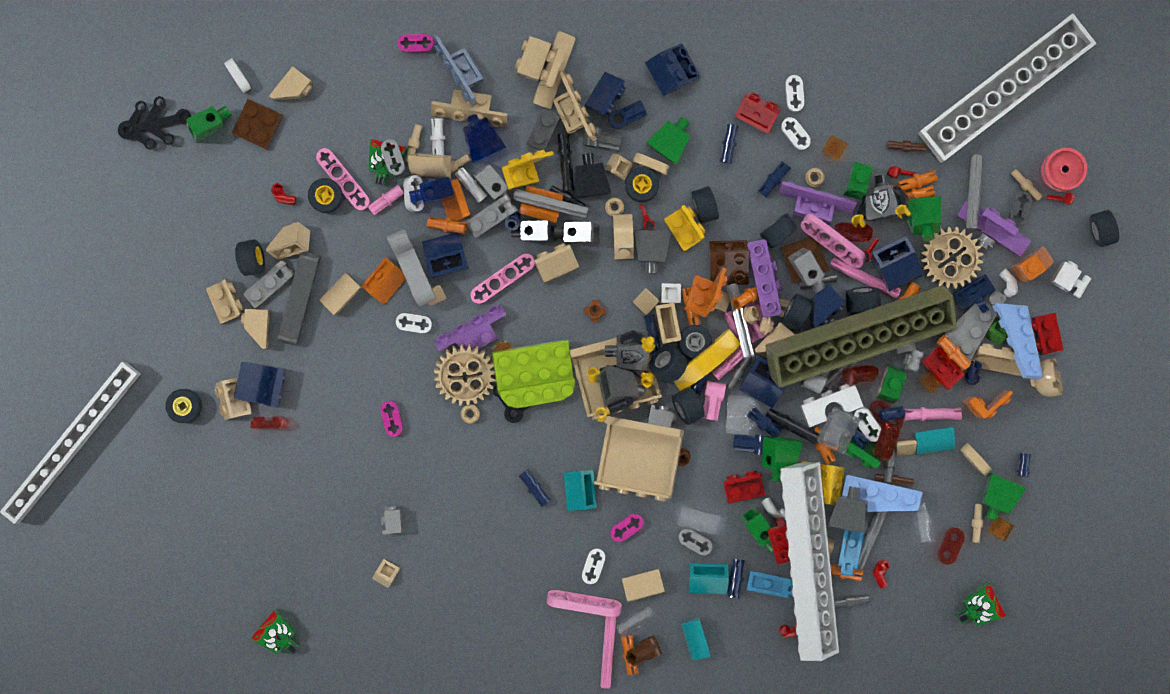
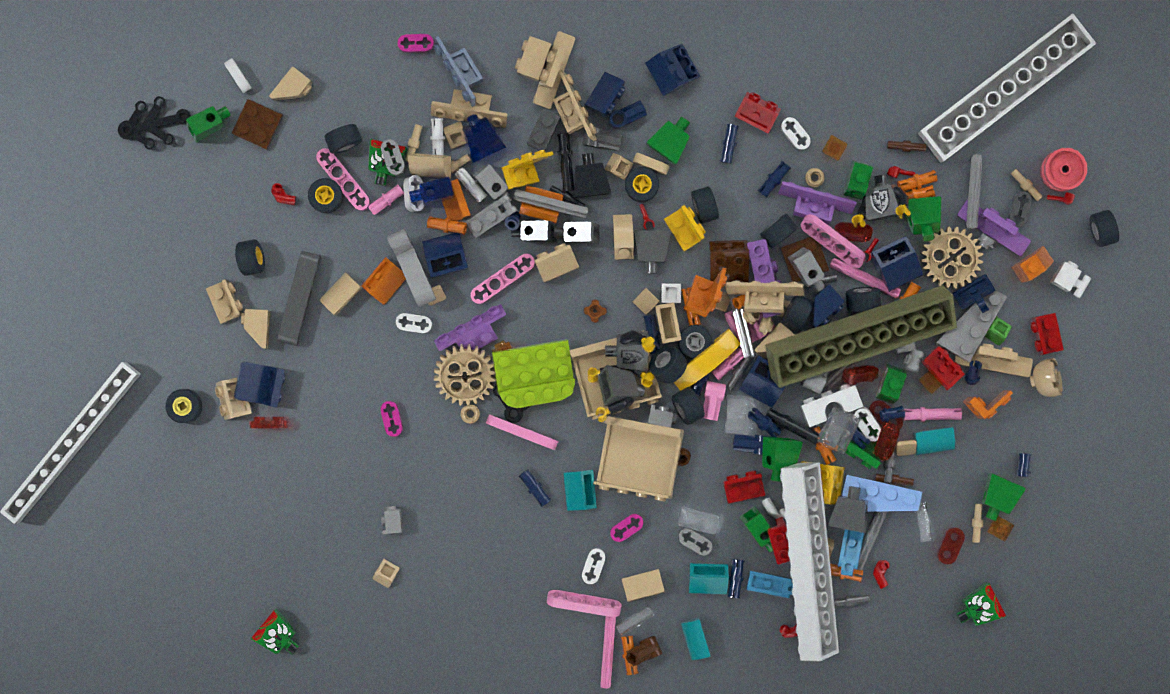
light grey plate [243,259,295,309] -> none
tan slope [266,222,310,260] -> none
tan plate [605,198,624,217] -> none
white beam [785,75,804,112] -> none
orange pin [936,335,971,371] -> none
tan beam [960,443,992,476] -> none
light blue wing [992,303,1043,379] -> none
white arm [999,268,1018,298] -> none
none -> black wheel [324,124,362,154]
none -> tan slope [443,122,469,149]
none -> bright pink beam [486,414,559,450]
none -> tan bracket [725,281,804,313]

